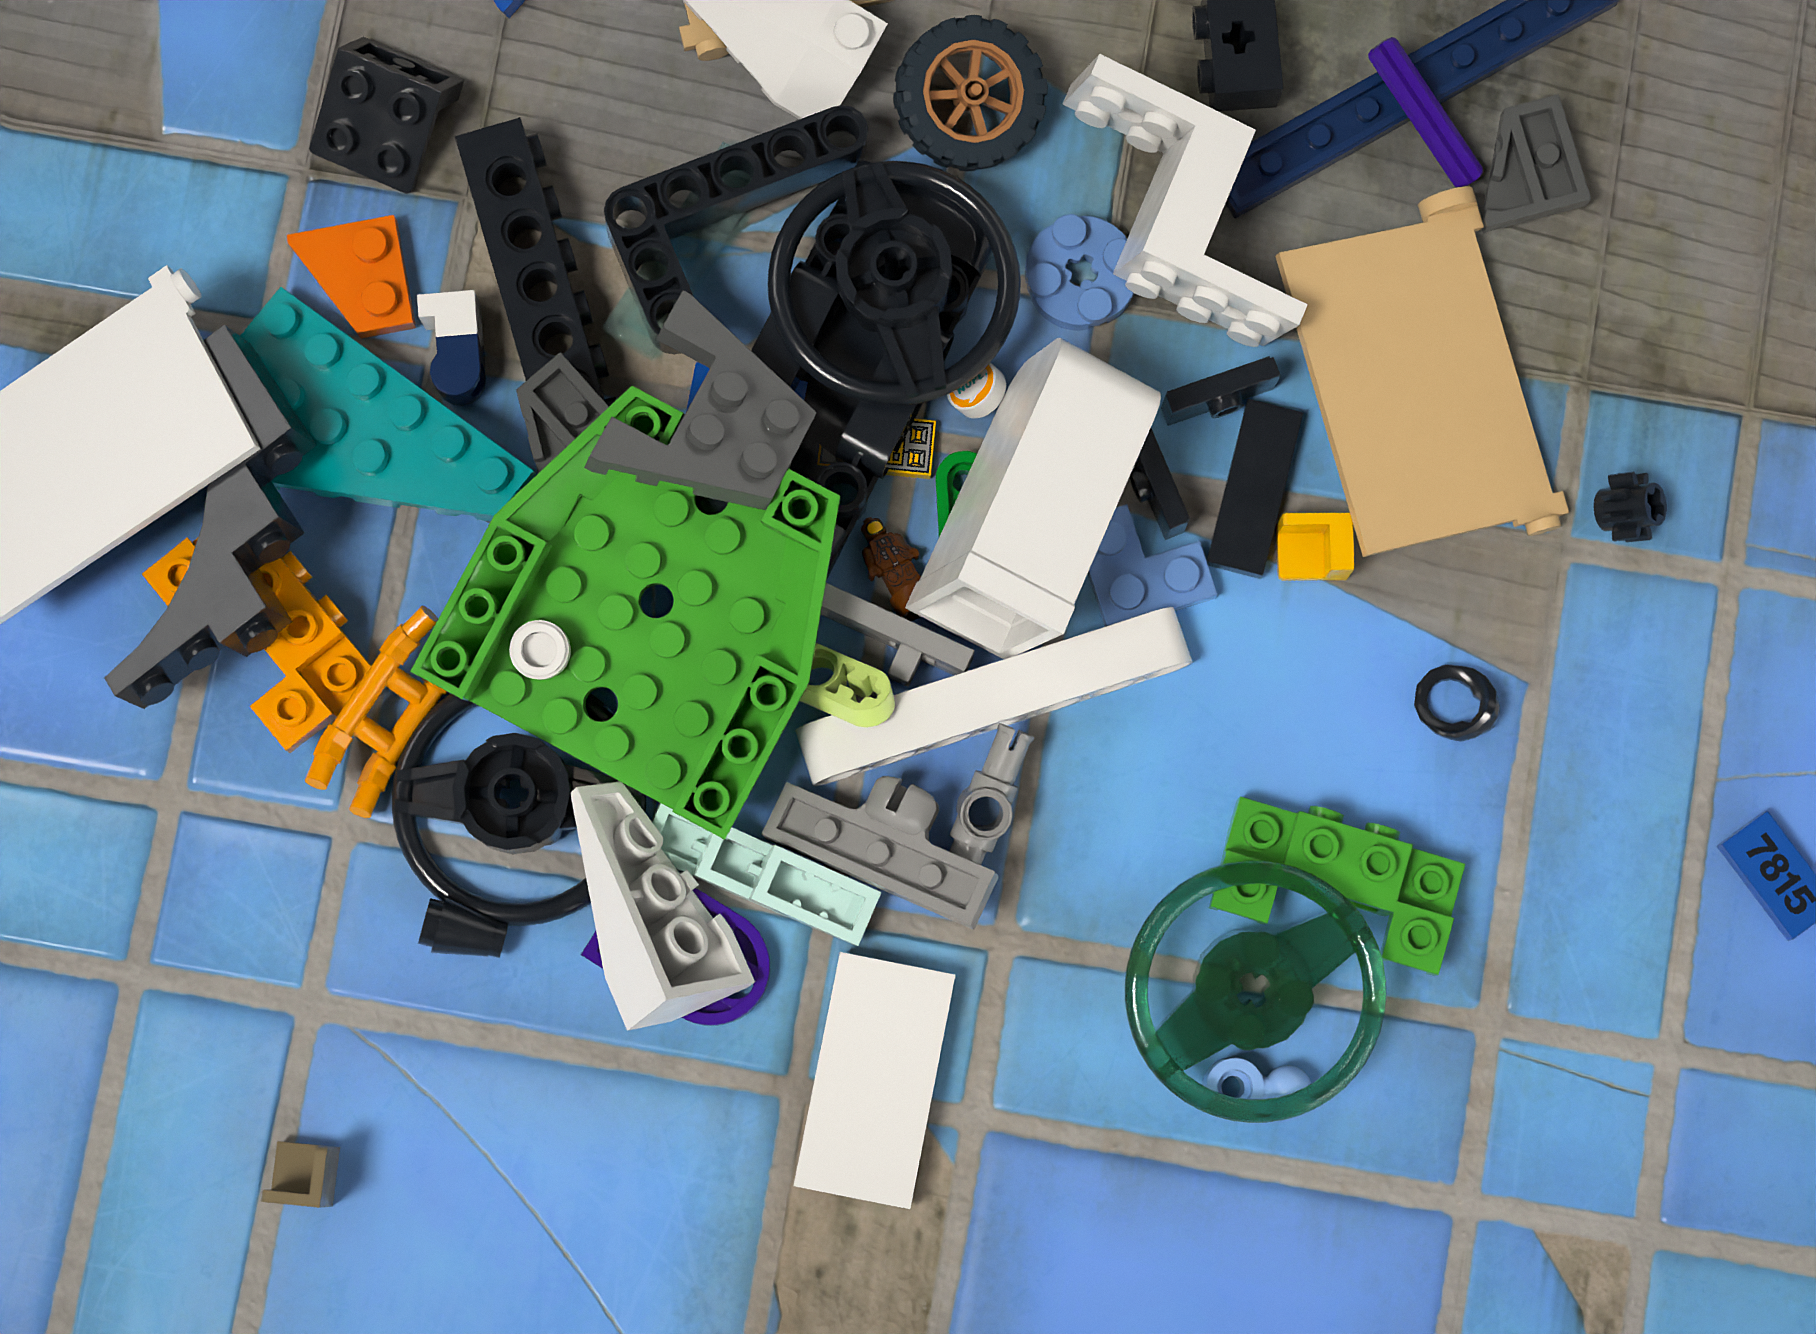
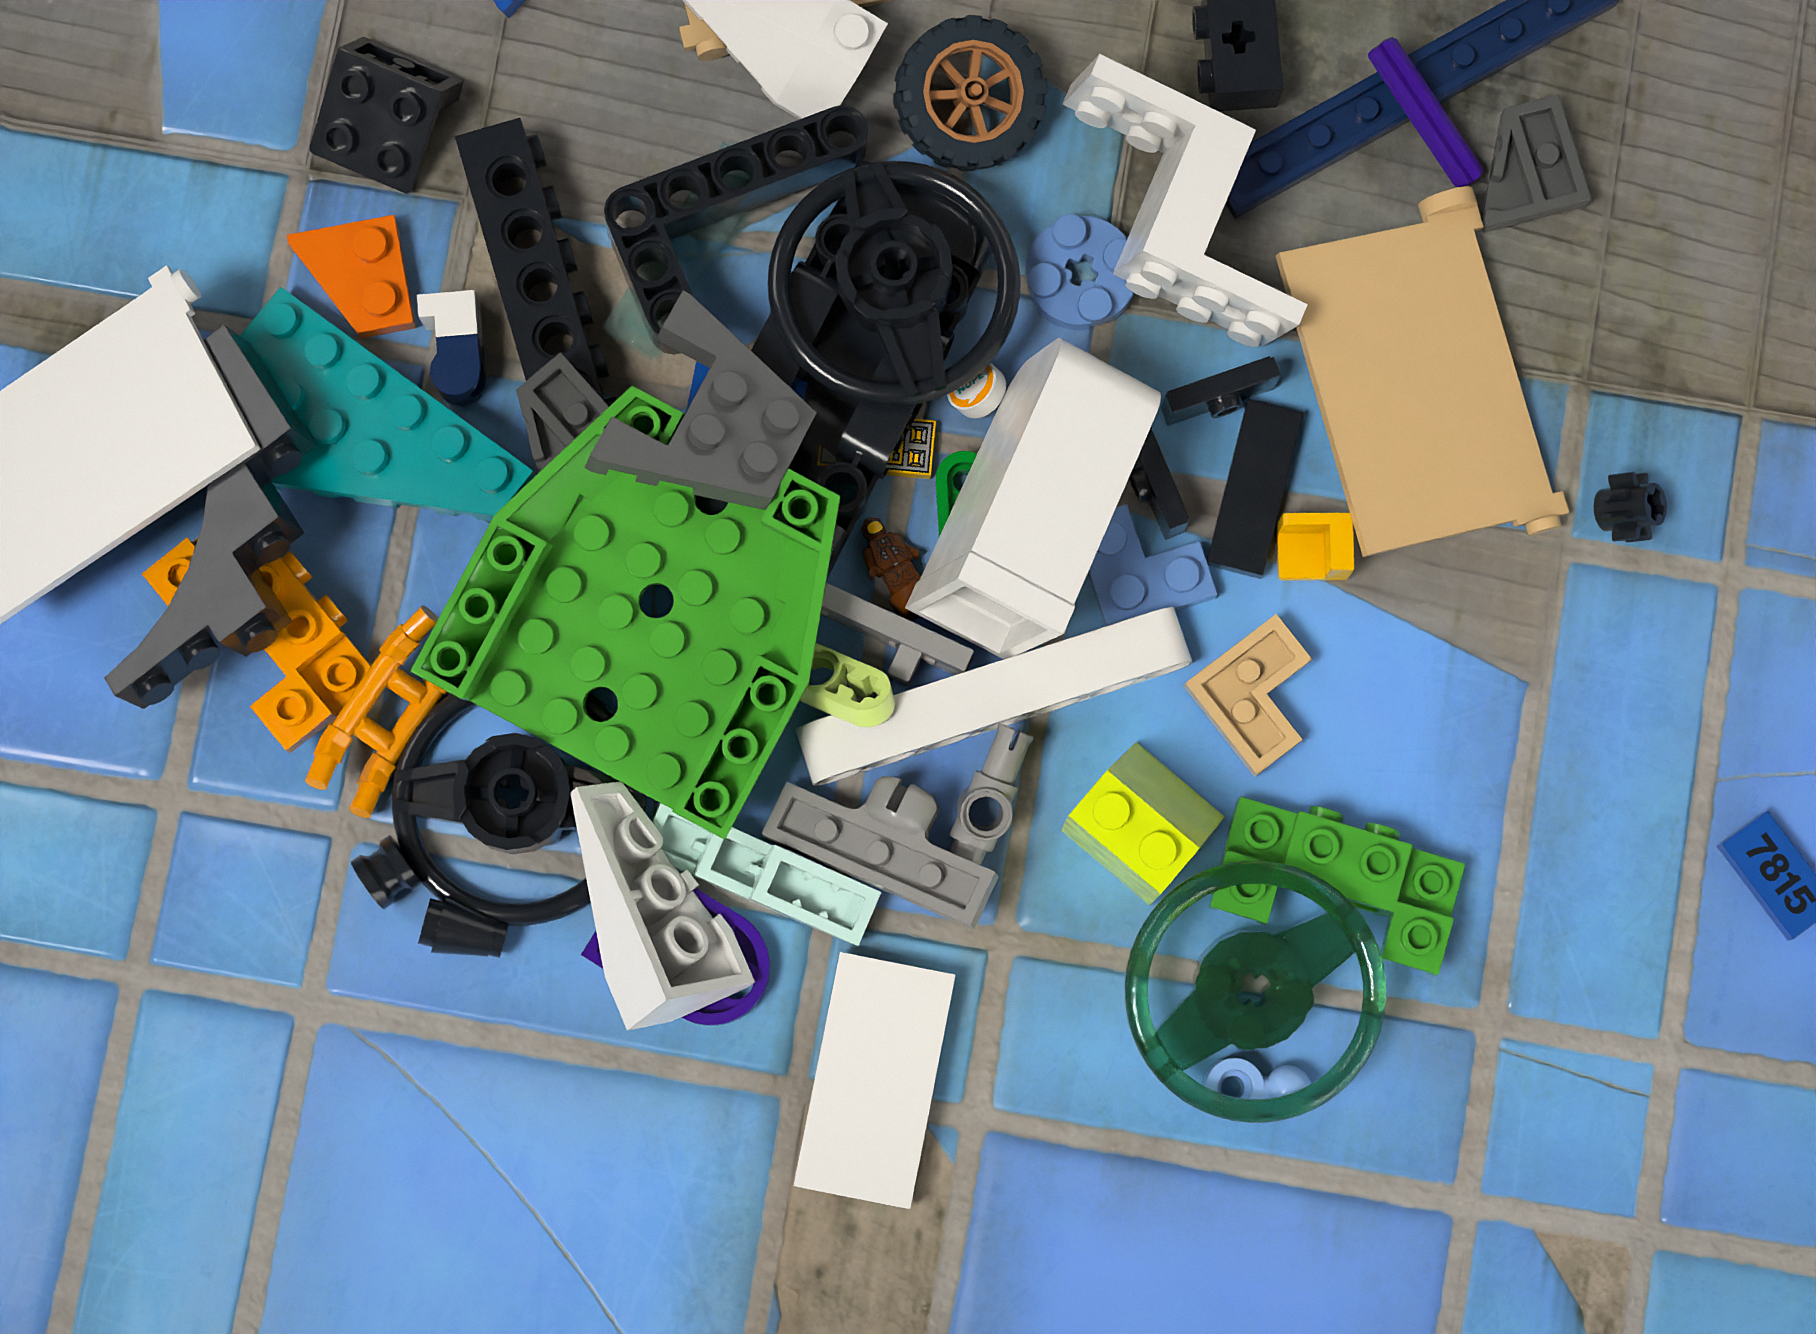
dark tan panel [261,1141,340,1208] -> none
white tile [509,620,571,680] -> none
black piece [1414,665,1500,742] -> none
none -> black wheel [351,835,423,909]
none -> neon yellow slope [1061,742,1225,906]
none -> tan plate [1183,614,1312,777]

